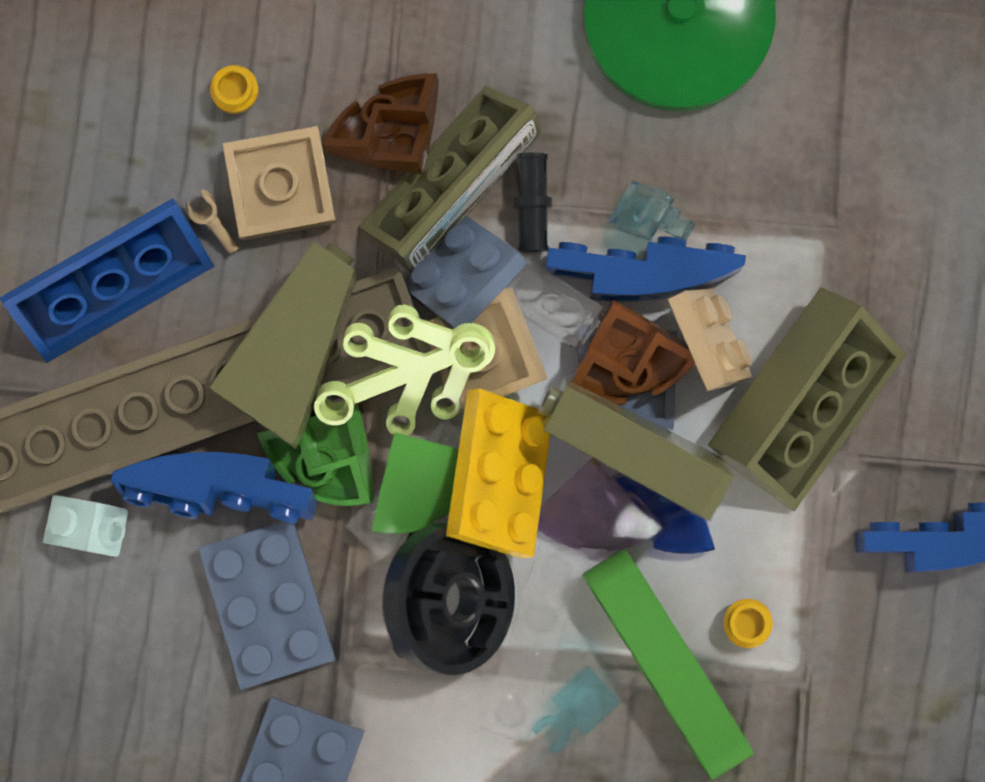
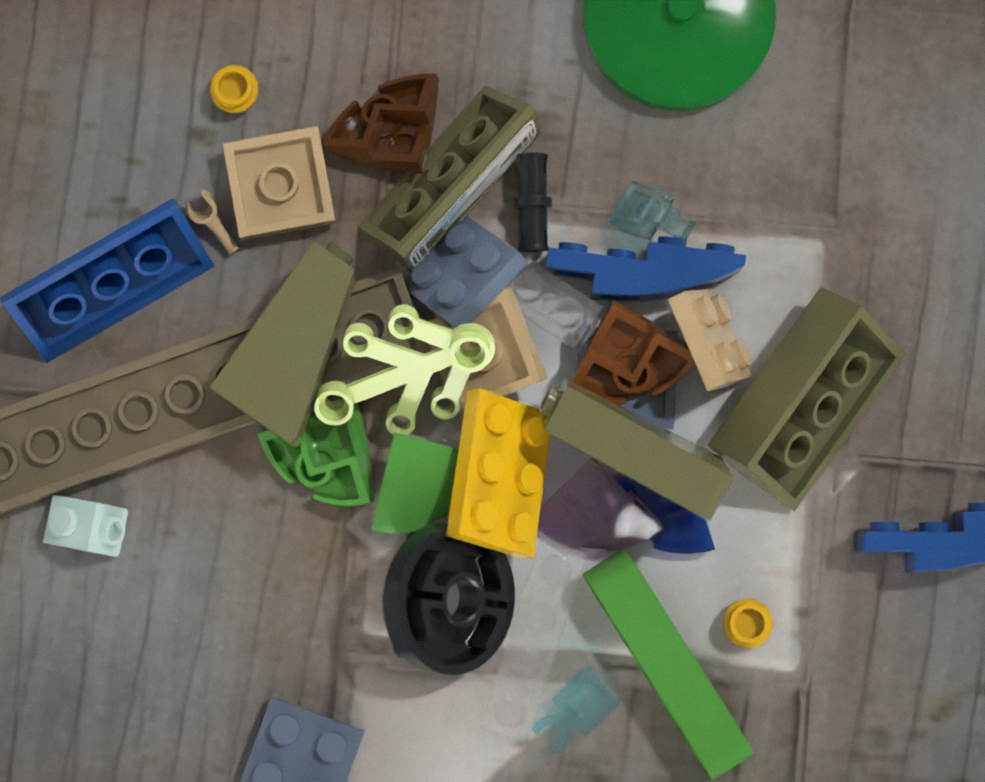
blue slope [110,452,318,523] -> none
sand blue plate [198,521,337,690] -> none

